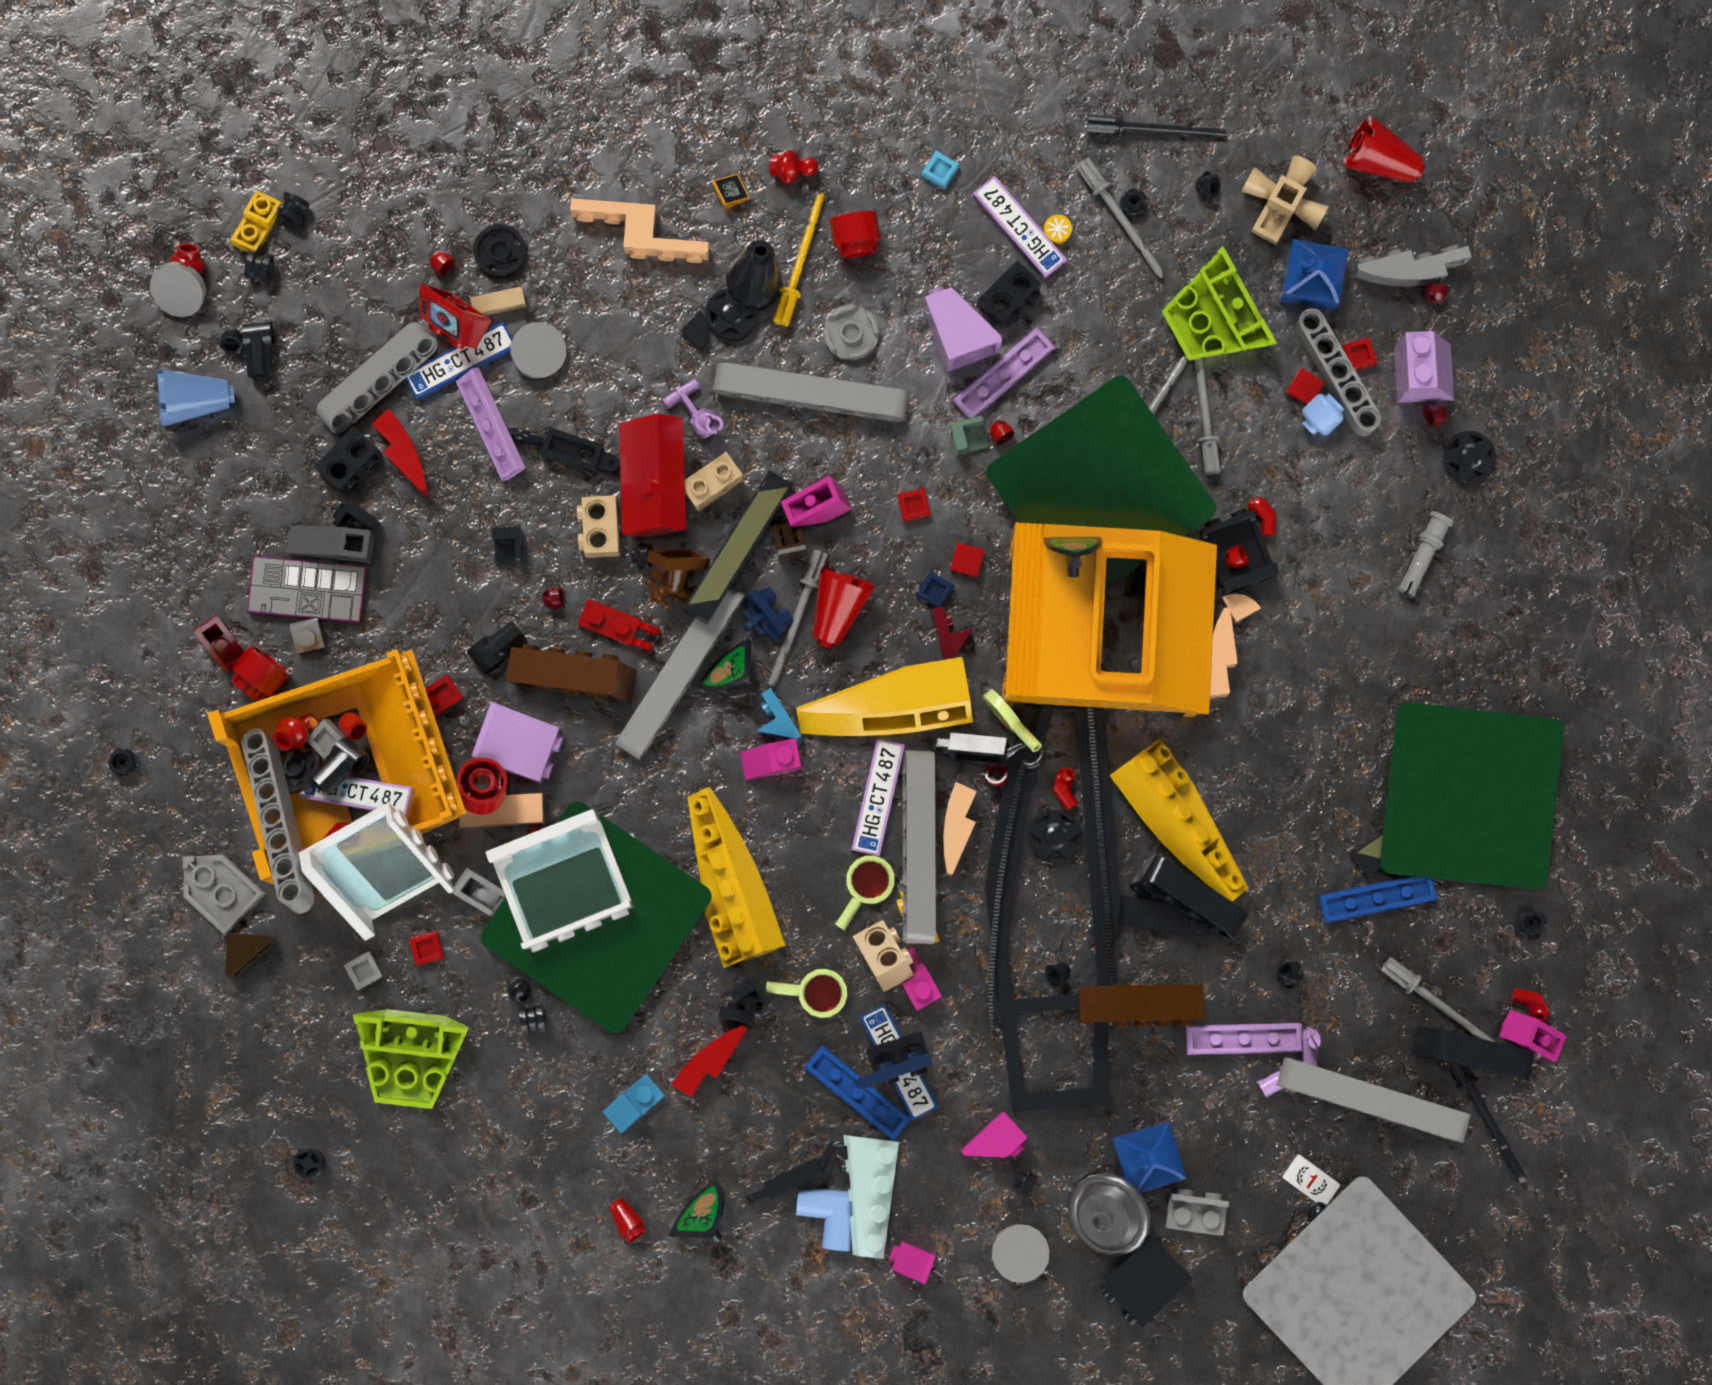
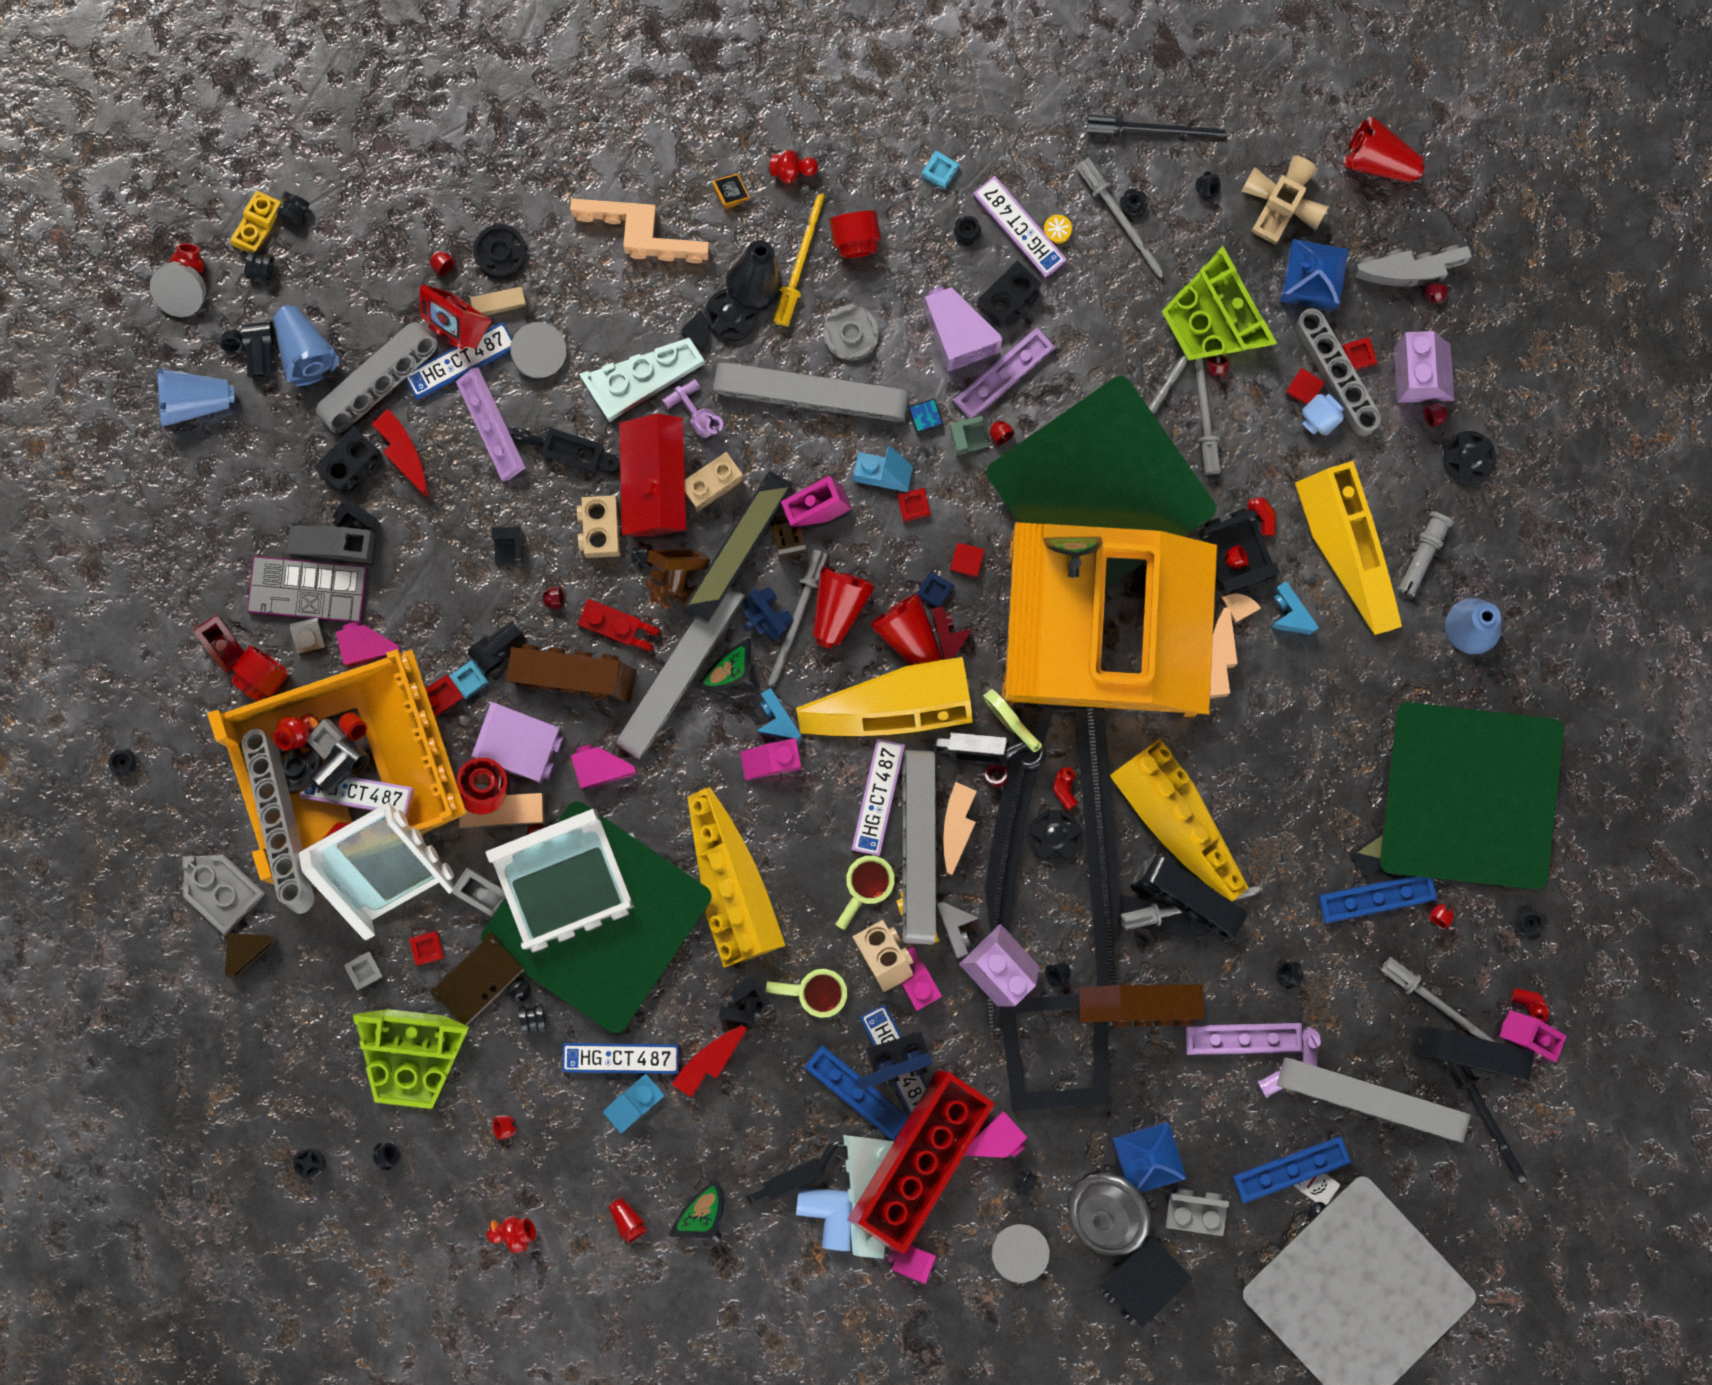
none -> medium blue cone [273,305,339,386]
none -> dark pink slope [336,622,403,668]
none -> black plate [373,1143,400,1171]
none -> dark brown door [429,932,525,1026]
none -> medium azure tile [449,660,490,700]
none -> red animal [486,1216,536,1253]
none -> red hinge [493,1115,517,1140]
none -> tile [562,1043,679,1074]
none -> dark pink slope [571,744,637,791]
none -> light aqua wing [579,338,705,422]
none -> red brick [847,1070,995,1254]
none -> dark azure slope [852,446,913,492]
none -> red cone [870,594,943,665]
none -> tile [908,398,944,435]
none -> light grey slope [936,902,979,959]
none -> black plate [954,216,981,243]
none -> lavender slope [959,924,1040,1006]
none -> light grey piece [1120,887,1260,931]
none -> dark red hinge [1206,355,1230,378]
none -> blue tile [1232,1136,1352,1204]
none -> dark azure slope [1271,581,1319,635]
none -> yellow wedge [1294,461,1402,636]
none -> red hinge [1428,904,1454,929]
none -> medium blue cone [1445,598,1502,655]

